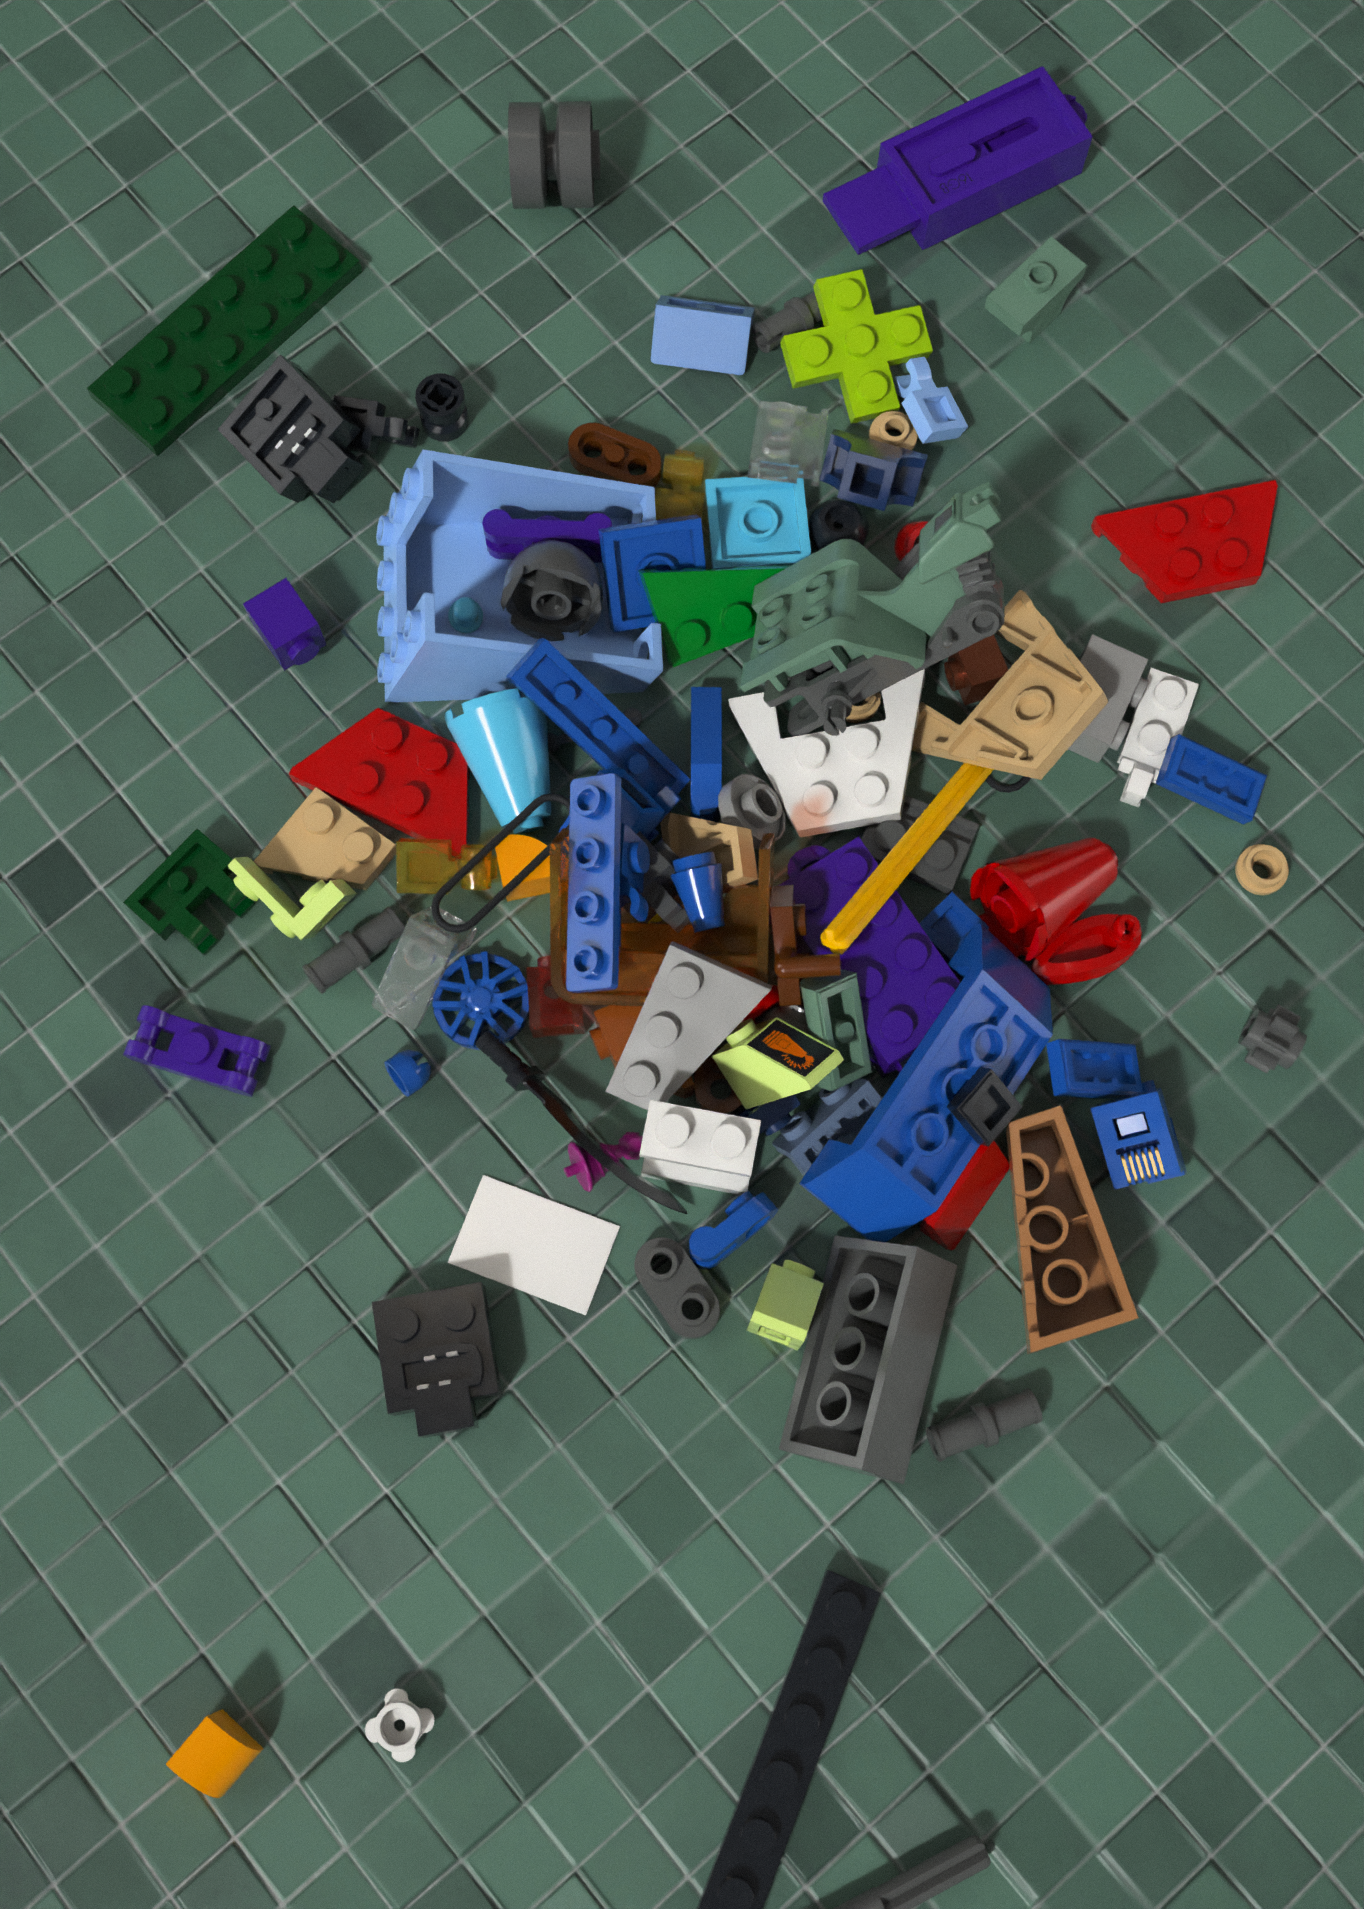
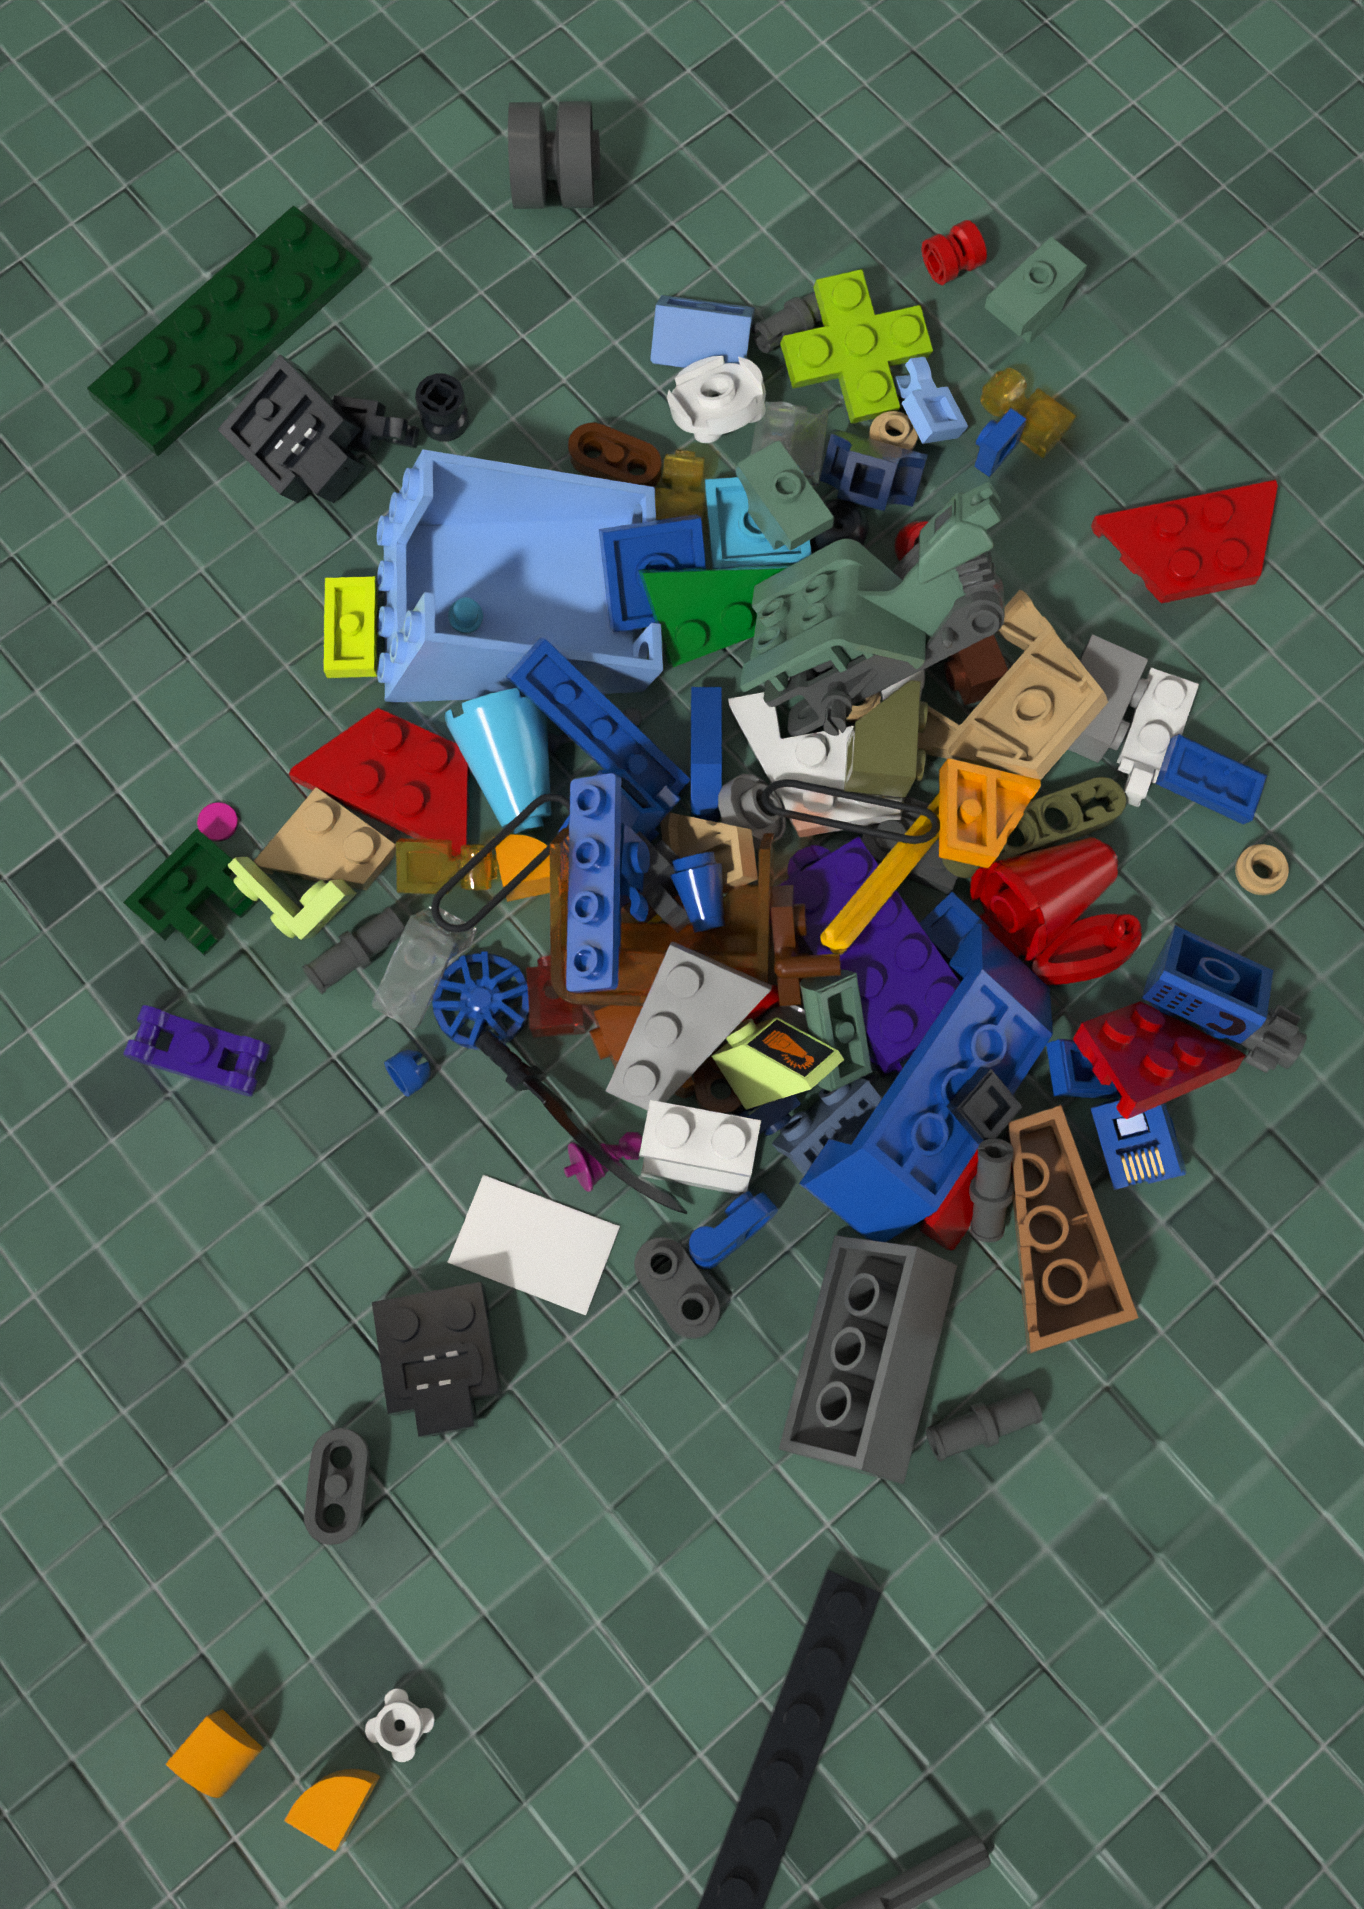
dark purple brick [243,578,327,671] -> none
dark purple plate [482,509,612,563] -> none
dark grey cylinder [501,540,603,641] -> none
yellowish green slope [747,1260,824,1351] -> none
dark purple piece [823,66,1093,255] -> none
none -> dark pink piece [197,802,238,842]
none -> light orange brick [284,1769,380,1851]
none -> dark grey plate [304,1428,371,1545]
none -> neon yellow plate [324,576,378,678]
none -> white plate [667,356,766,443]
none -> sand green brick [736,440,834,551]
none -> black piece [761,779,940,844]
none -> olive slope [844,680,928,798]
none -> red wheel [921,220,987,285]
none -> light orange wing [939,758,1041,868]
none -> olive beam [942,777,1126,878]
none -> dark grey pin [969,1138,1014,1243]
none -> blue plate [974,408,1026,477]
none -> clear yellow plate [980,368,1076,458]
none -> red wing [1073,1001,1246,1120]
none -> blue slope [1142,925,1273,1044]

